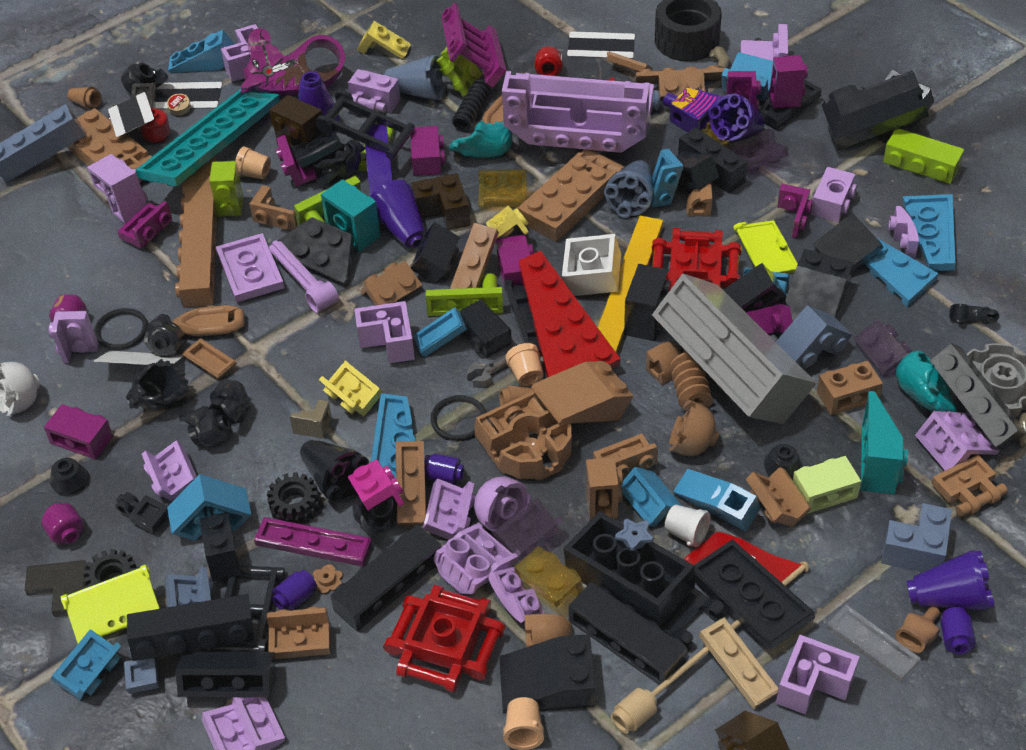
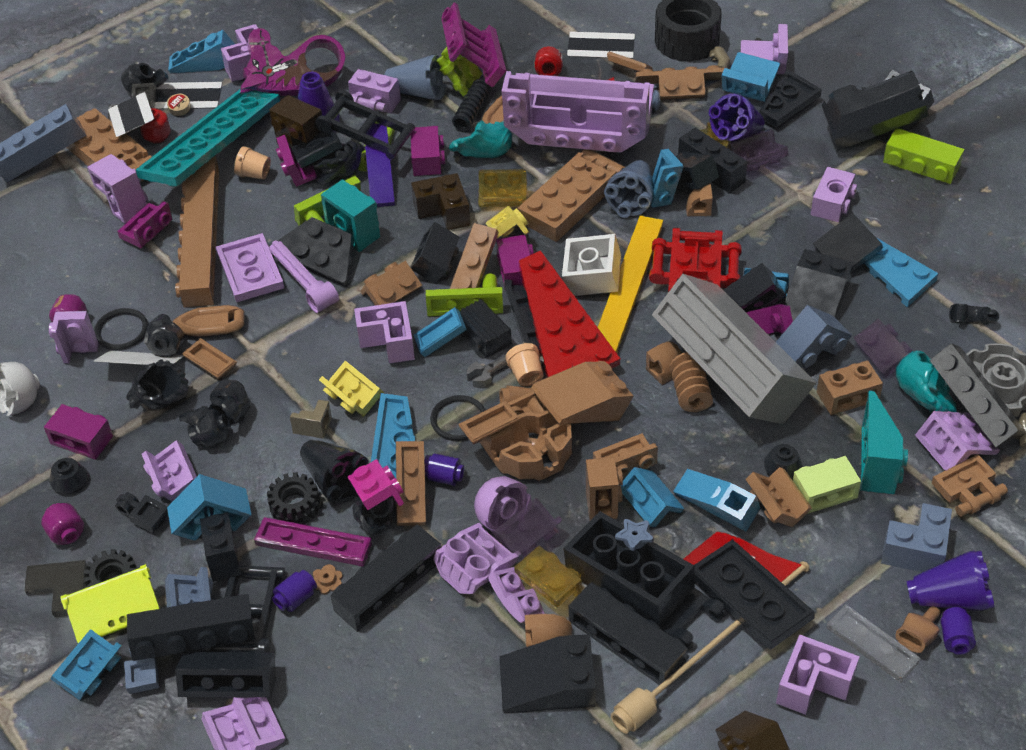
medium nougat cone [67,87,102,109] -> none
lime brick [209,161,244,217] -> none
medium nougat bracket [250,185,298,231] -> none
medium nougat bracket [267,607,331,659] -> none
light yellow bracket [357,21,411,59] -> none
dark purple cone [370,179,426,248] -> none
red brick [383,585,506,693] -> none
lavender bracket [423,478,475,540] -> none
light nougat piece [503,697,544,750] -> none
black brick [624,264,672,341] -> none
dark purple torso [663,87,721,133] -> none
white piece [665,505,711,547] -> none
medium nougat cylinder [669,400,719,456] -> none
tan tile [698,617,779,709] -> none
magenta bracket [726,71,761,111] -> none
neon yellow door [733,220,798,274] -> none
magenta brick [769,55,808,108] -> none
magenta bracket [777,184,813,238] -> none
lavender slope [889,206,919,259] -> none
dark azure wing [903,194,955,271] -> none
none -> medium nougat tile [458,401,520,444]

